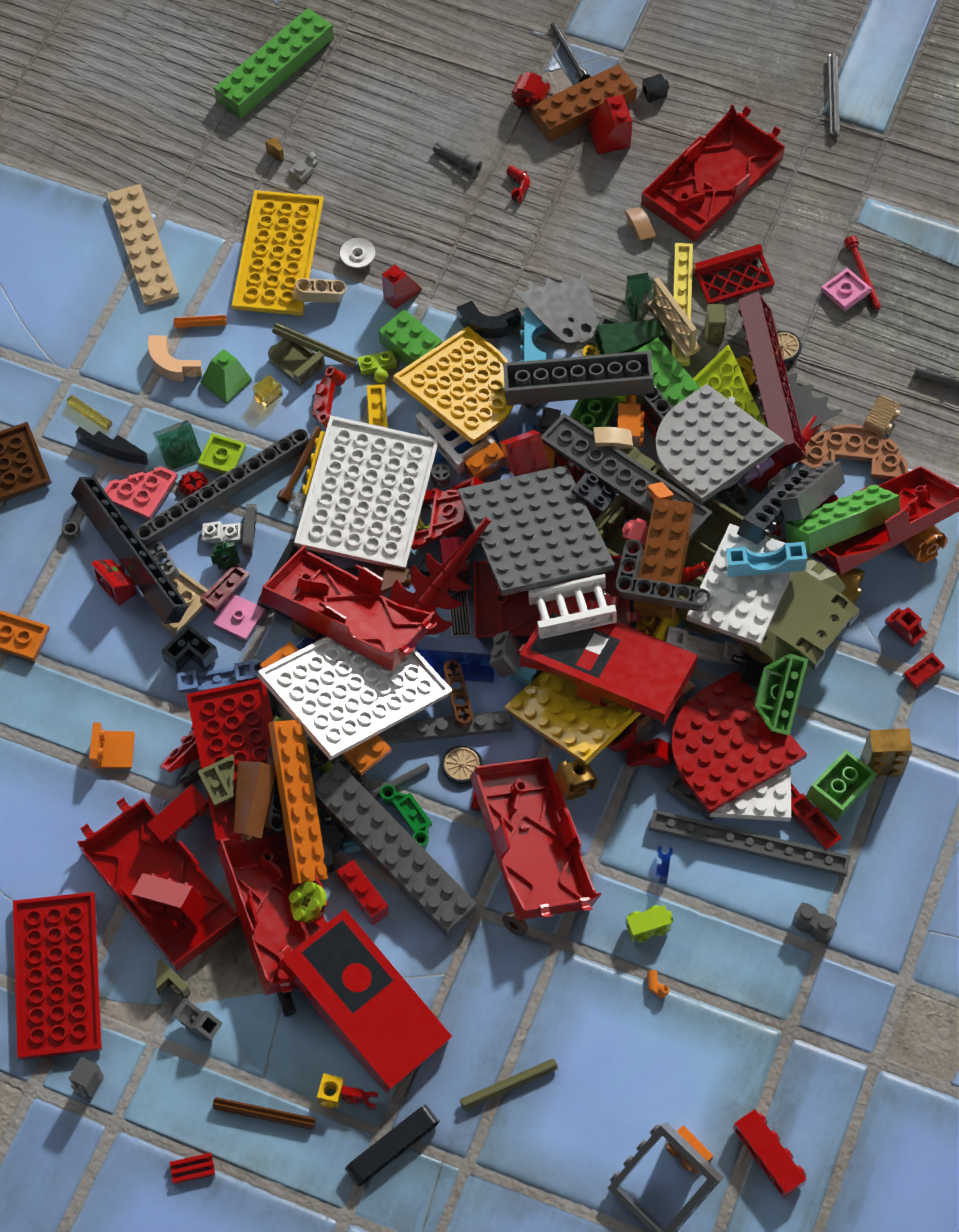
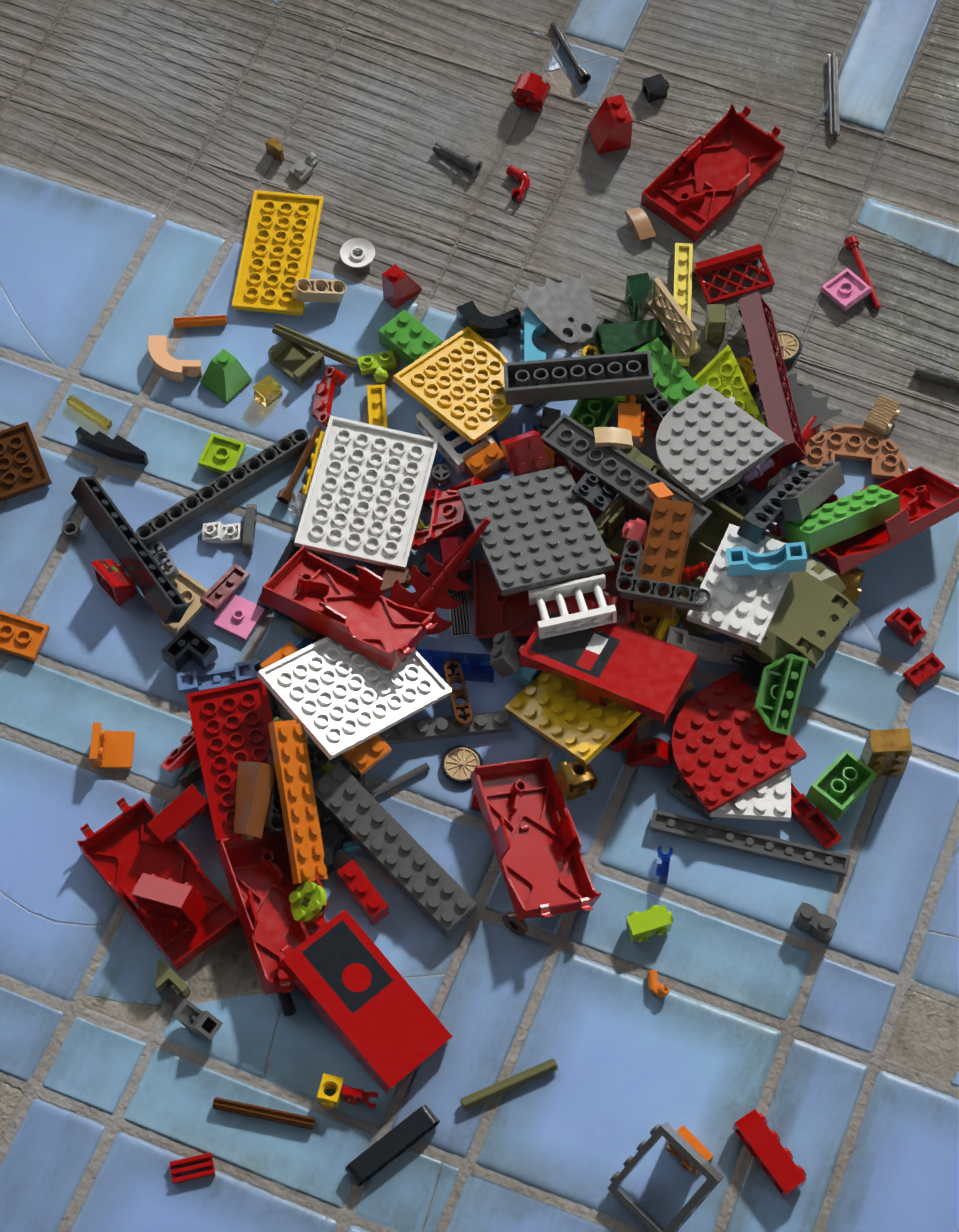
red plate [13,892,102,1060] -> none
dark grey brick [68,1057,104,1099] -> none
coral plate [105,467,178,520] -> none
tan plate [107,184,180,306] -> none
clear green slope [153,420,202,470] -> none
red gear [179,470,209,497] -> none
olive wing [198,755,234,808] -> none
dark green brick [210,541,241,570] -> none
bright green brick [214,8,334,119] -> none
green plate [380,785,432,850] -> none
dark orange brick [531,64,637,142] -> none
orange brick [903,524,948,563] -> none

